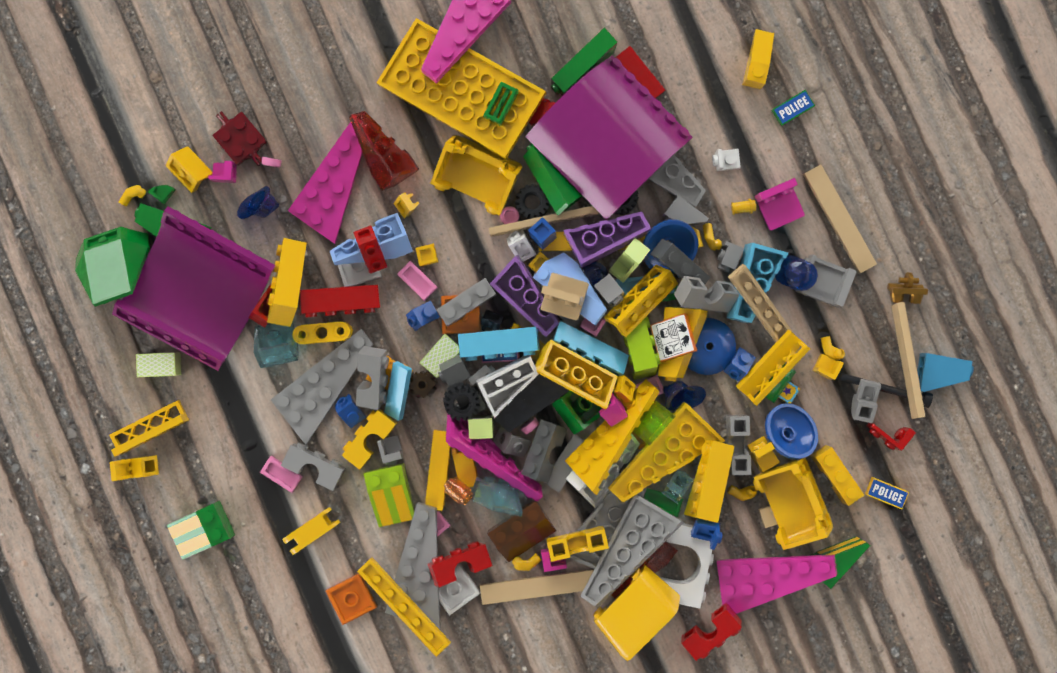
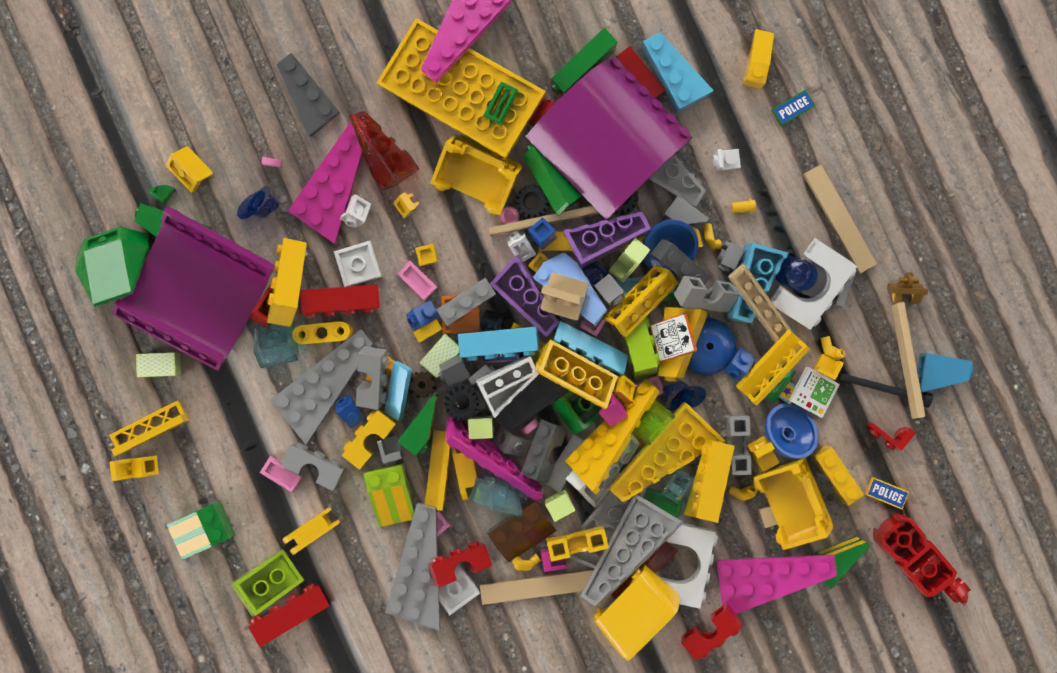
yellow arm [118,185,146,207] -> none
dark pink panel [208,161,237,183] -> none
dark red plate [212,111,267,166] -> none
orange tile [325,573,377,625] -> none
light blue wedge [330,213,413,265] -> none
red bracket [353,225,387,273] -> none
yellow tile [357,557,451,657] -> none
clear orange brick [444,477,473,505] -> none
blue bracket [691,518,722,550] -> none
dark pink bracket [754,178,805,231] -> none
light grey brick [851,379,881,423] -> none
none -> lime slope [230,549,304,616]
none -> red wedge [248,583,330,648]
none -> dark grey wing [276,53,340,137]
none -> white bracket [340,194,371,228]
none -> green slope [397,394,440,456]
none -> yellow piece [413,319,443,343]
none -> yellowish green panel [545,489,575,522]
none -> medium azure wedge [641,32,714,114]
none -> white arch [770,238,858,330]
none -> white tile [789,367,840,418]
none -> red brick [873,513,971,606]

